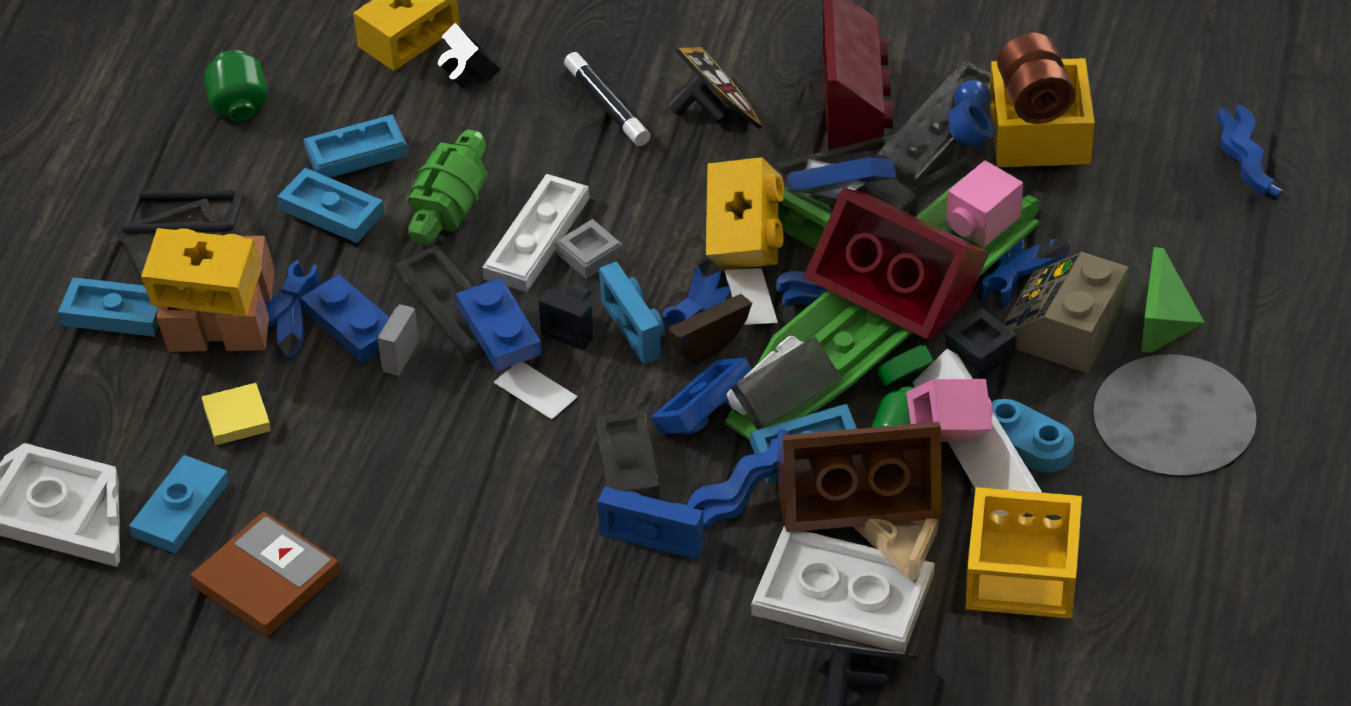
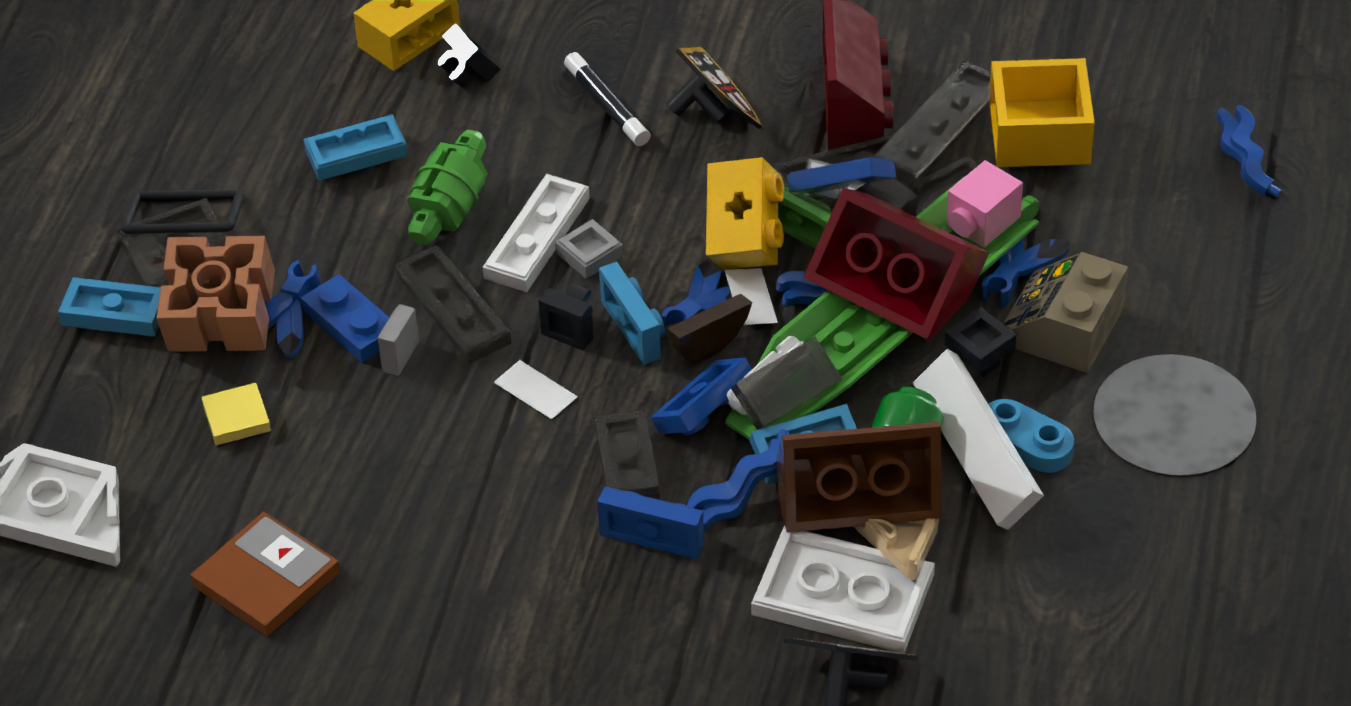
dark azure plate [129,455,229,554] -> none
yellow brick [141,228,262,317] -> none
green head [204,50,268,122] -> none
dark azure plate [277,168,384,243] -> none
blue plate [456,277,542,371] -> none
green tile [876,345,934,389] -> none
bright pink brick [906,379,993,442] -> none
blue plate [949,80,995,148] -> none
yellow piece [965,487,1082,619] -> none
copper wheel [997,33,1075,124] -> none
bright green slope [1141,247,1205,353] -> none

